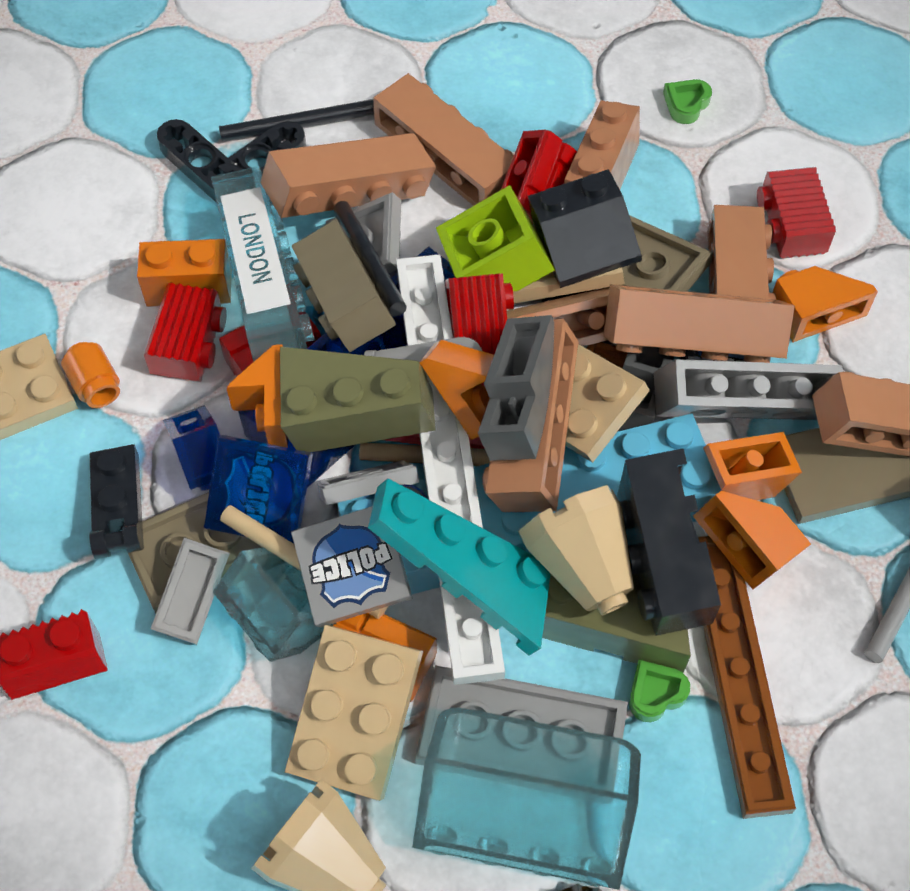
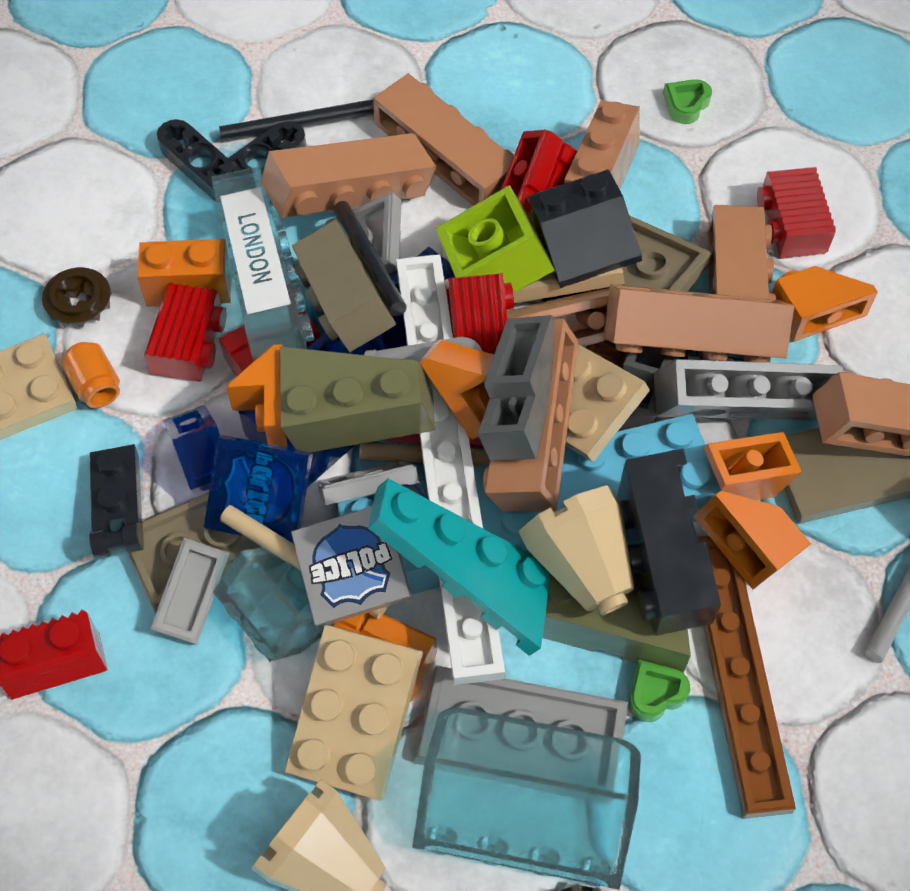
none -> dark brown gear [42,267,112,328]

